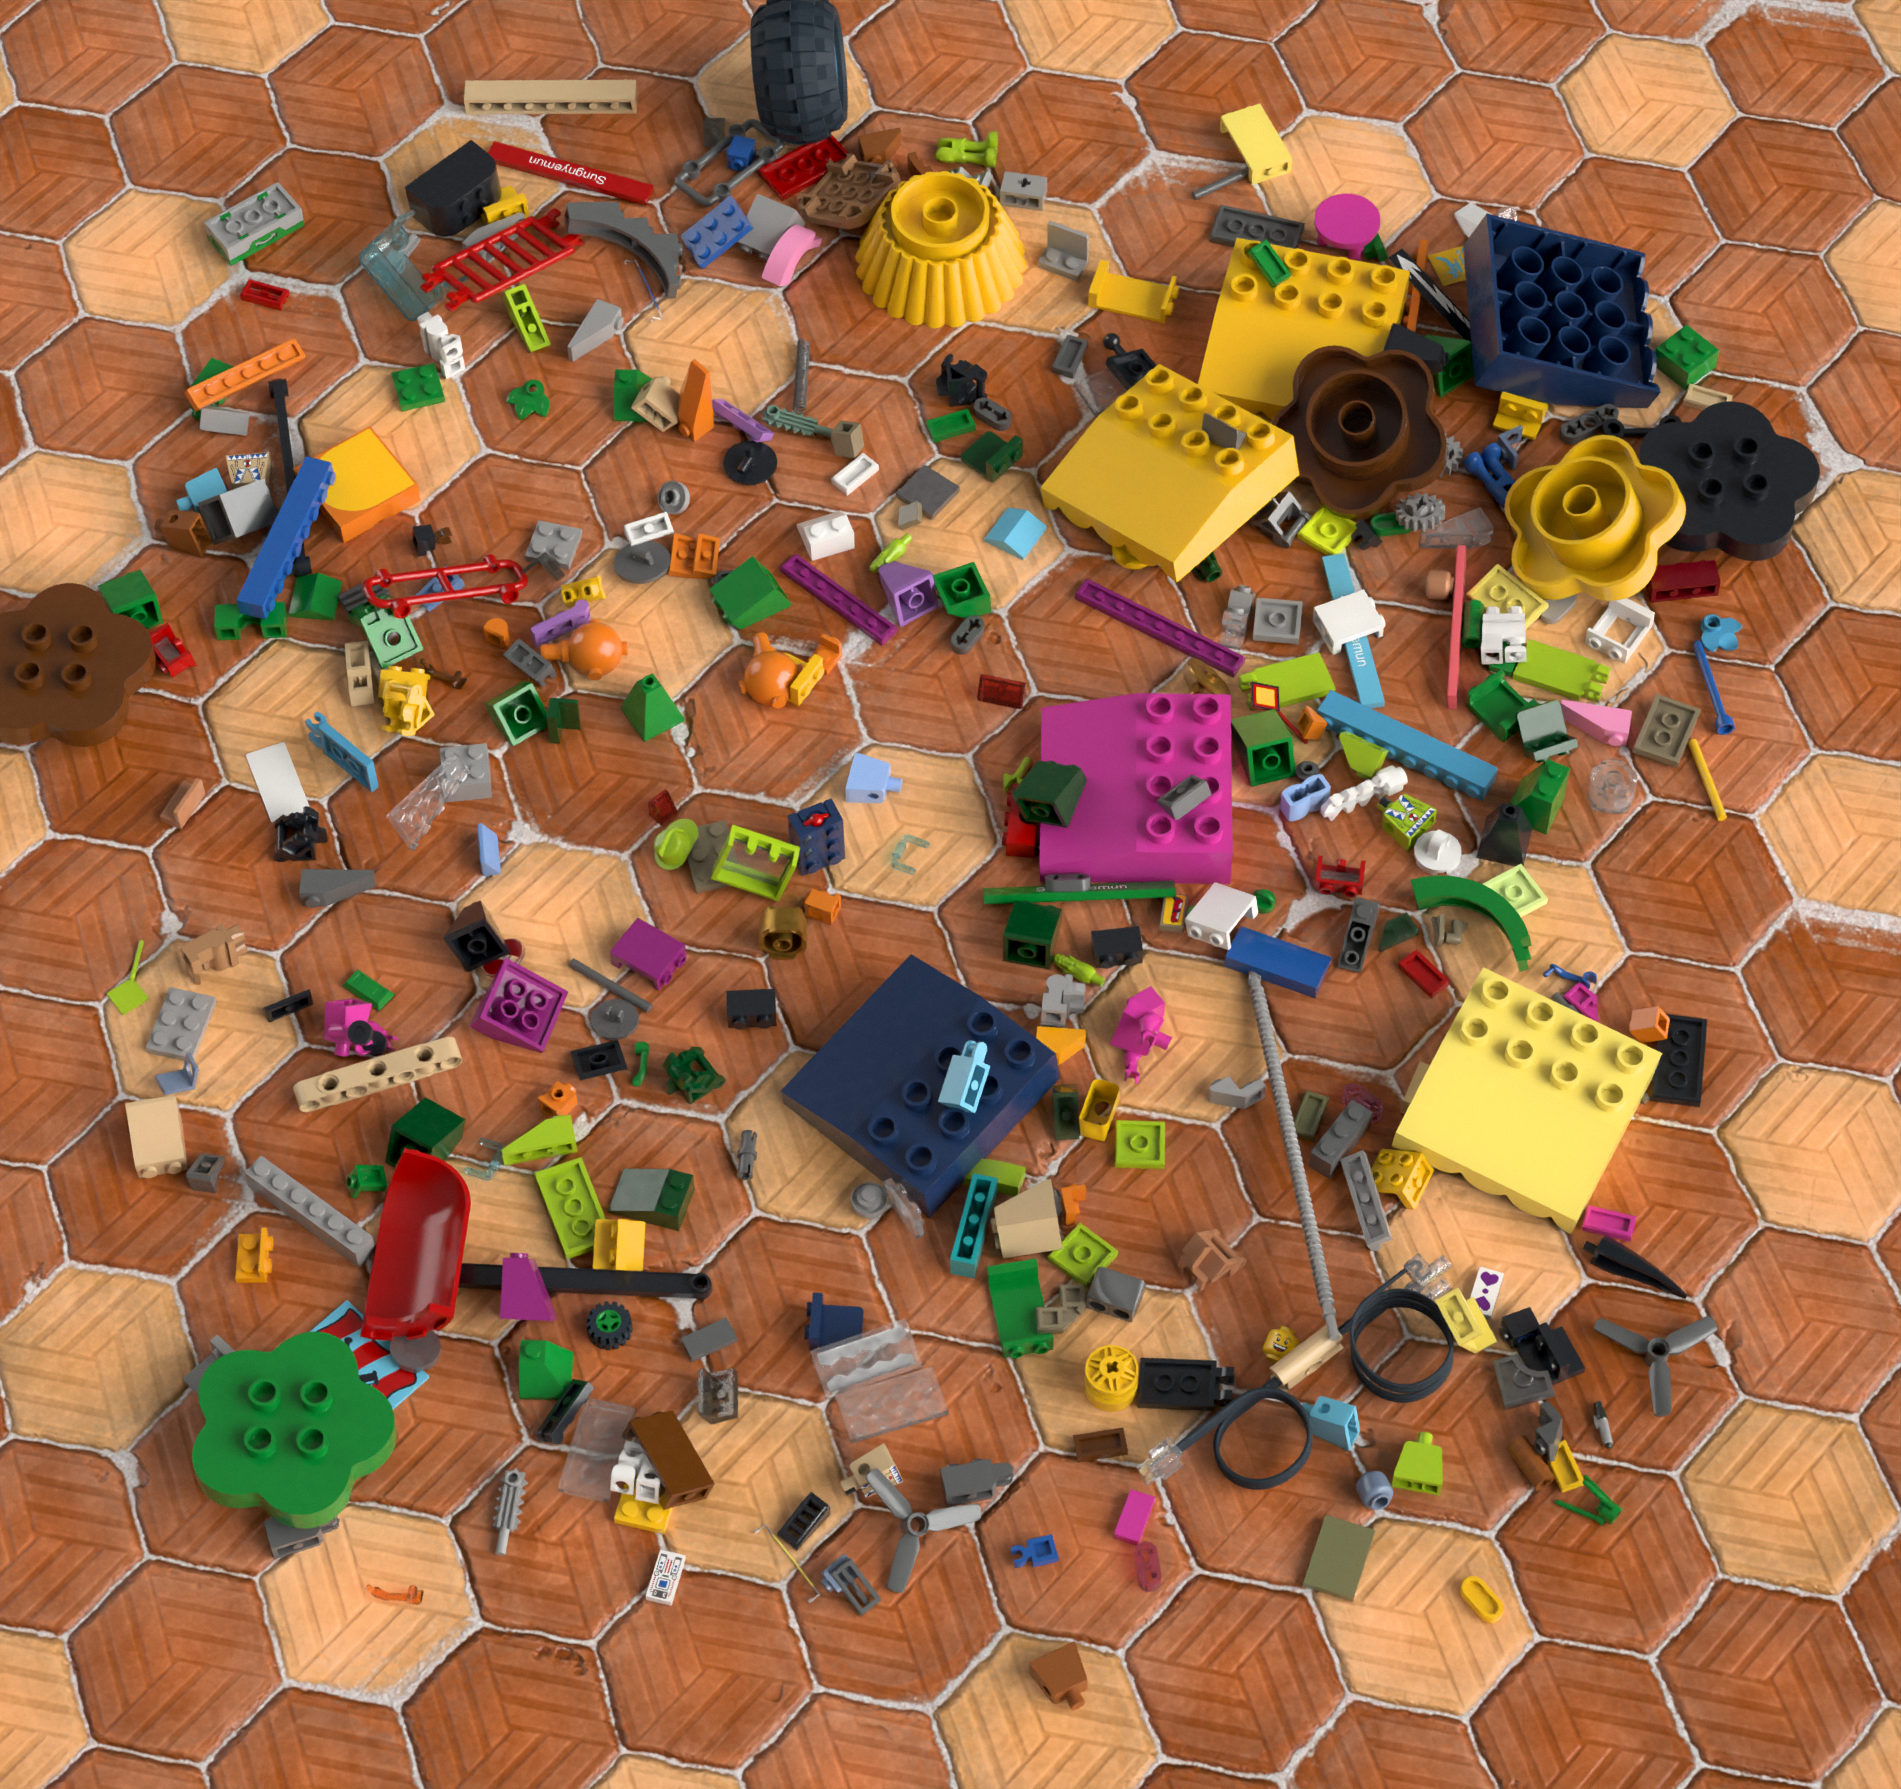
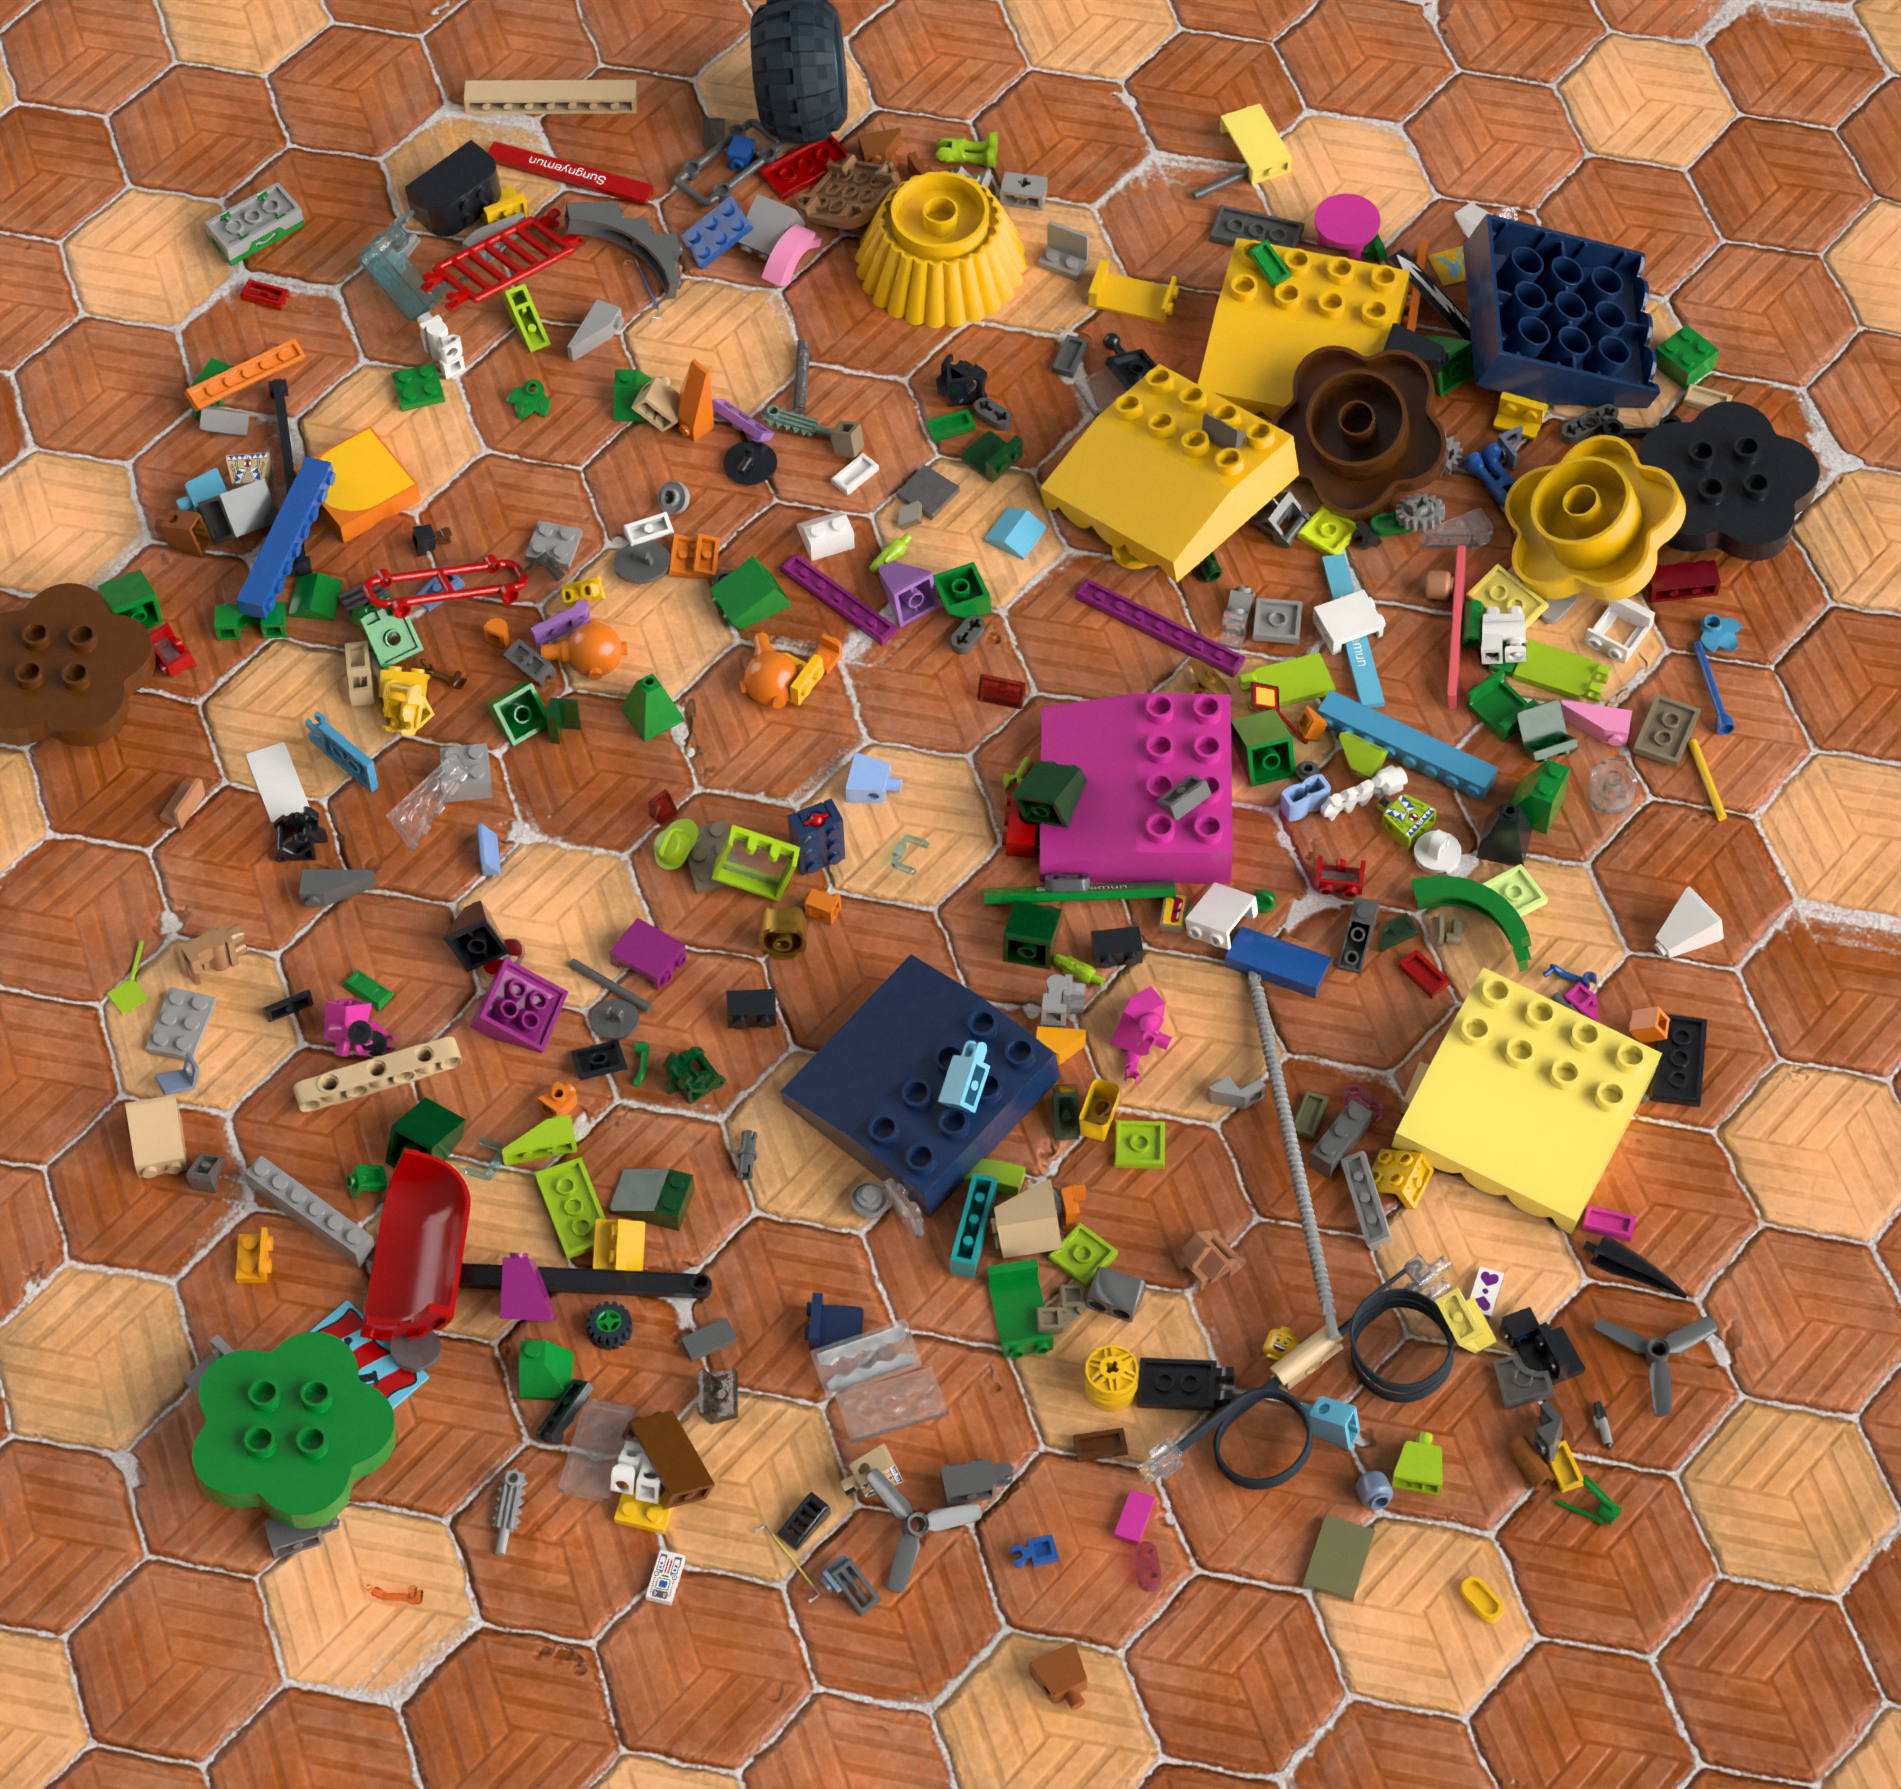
none -> white slope [1654,886,1724,958]

